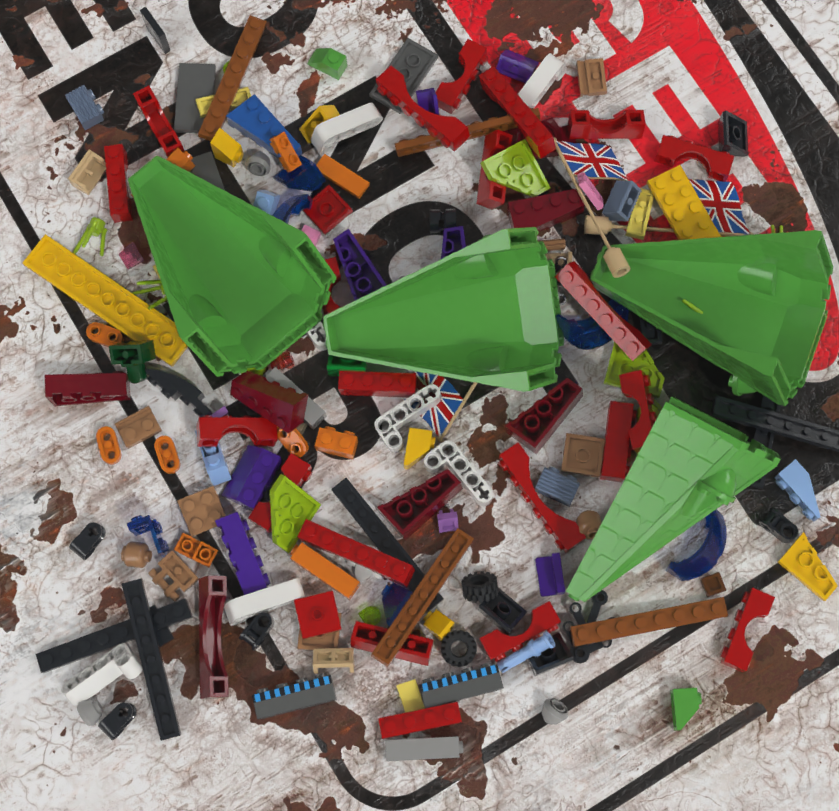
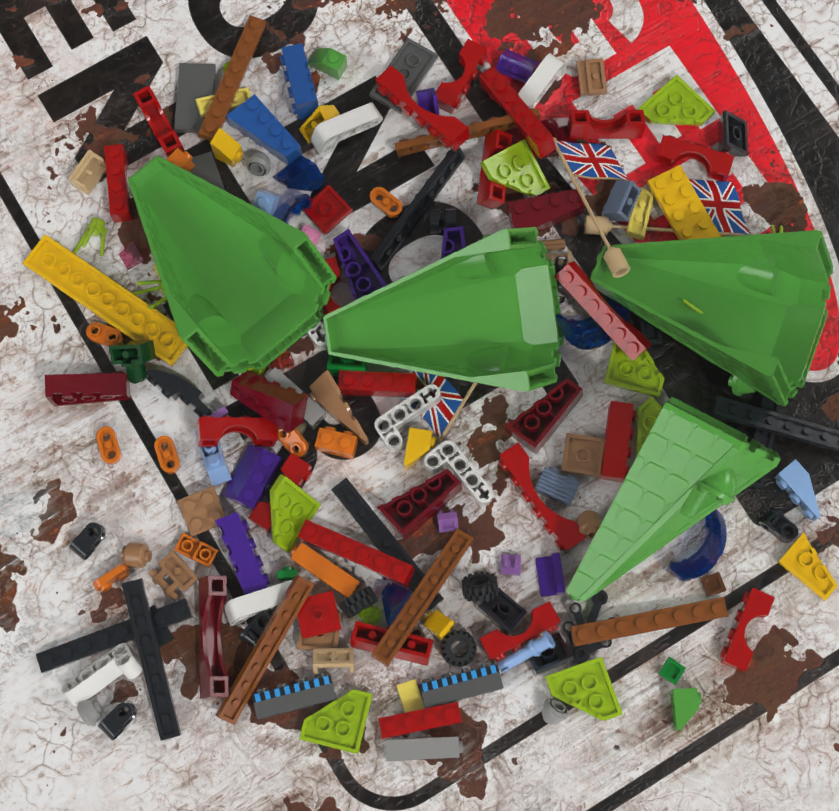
sand blue brick [65,85,104,130] -> none
medium nougat plate [115,406,162,449] -> none
clear blue bracket [127,515,169,557] -> none
black tile [140,7,171,54] -> none
orange hinge [270,132,302,172] -> none
orange tile [314,154,370,199] -> none
bright pink tile [577,172,604,210] -> none
red arch [619,370,657,453] -> none
none -> orange plate [93,563,131,592]
none -> dark orange plate [216,574,315,725]
none -> green plate [277,567,299,581]
none -> blue wedge [279,43,319,120]
none -> lime plate [299,689,373,754]
none -> medium nougat wedge [309,370,369,445]
none -> black tyre [340,586,378,618]
none -> black plate [370,147,465,271]
none -> orange plate [370,187,402,218]
none -> medium lavender tile [500,554,521,576]
none -> lime plate [545,657,623,721]
none -> lime plate [638,75,716,126]
none -> green plate [658,657,686,685]

